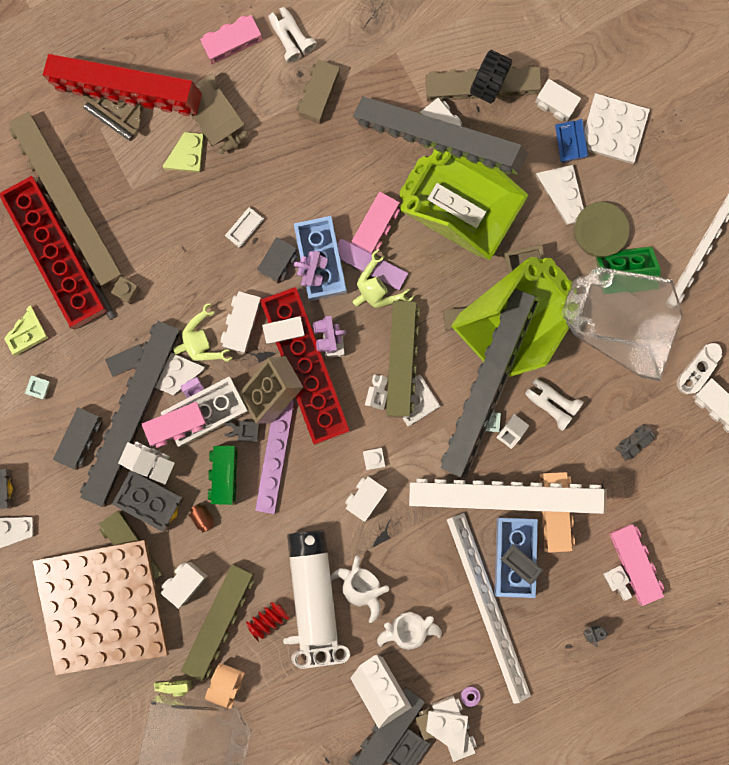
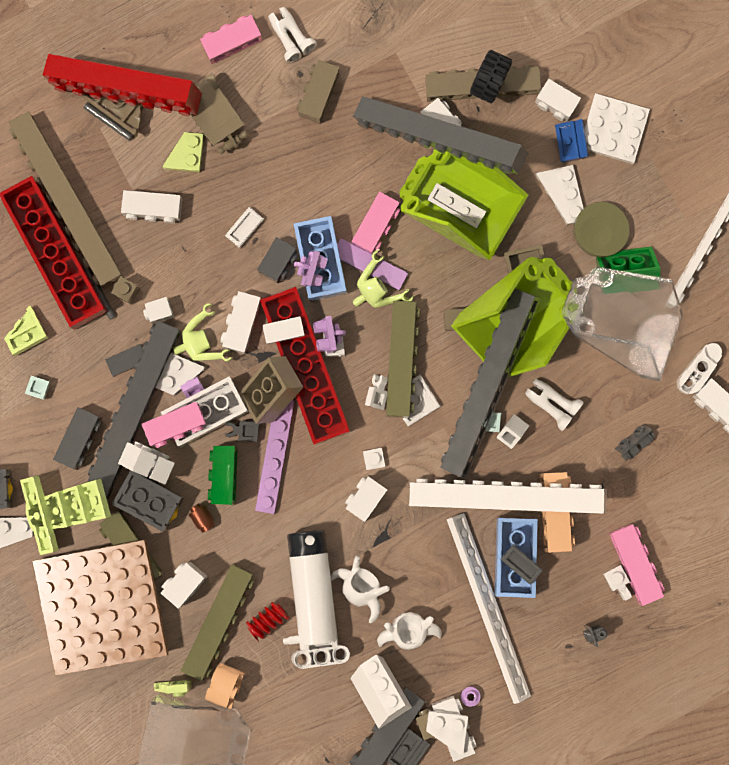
none -> yellowish green slope [20,475,111,555]
none -> white brick [121,190,183,224]
none -> white brick [143,297,174,324]

